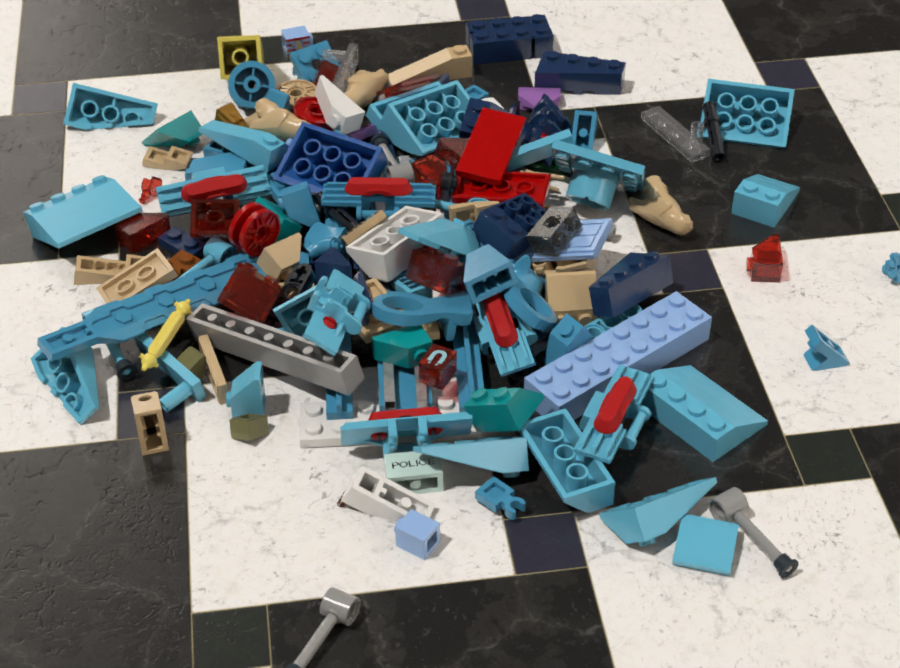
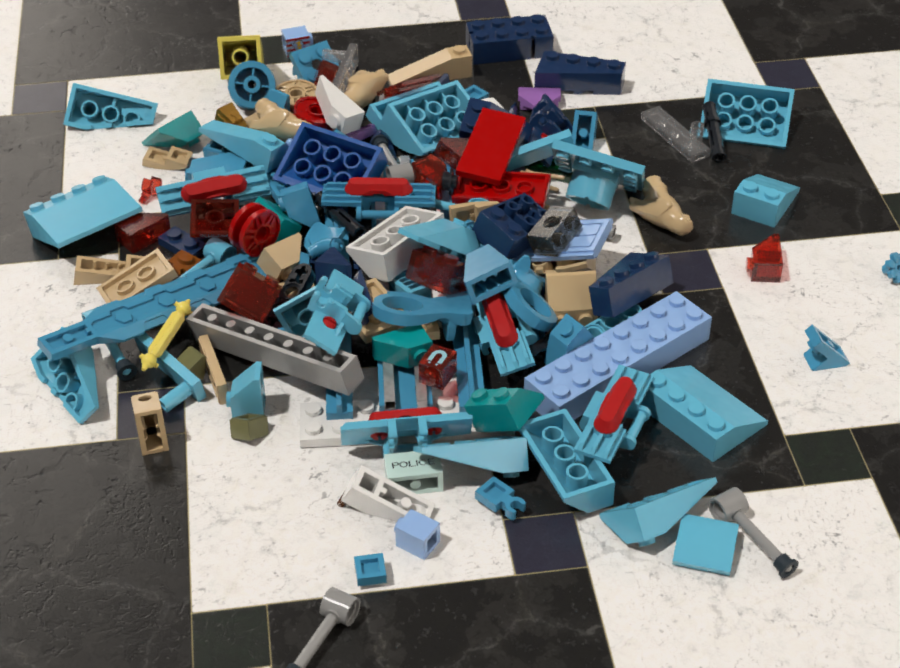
tan tile [341,210,387,245] -> none
none -> dark azure plate [354,553,387,586]

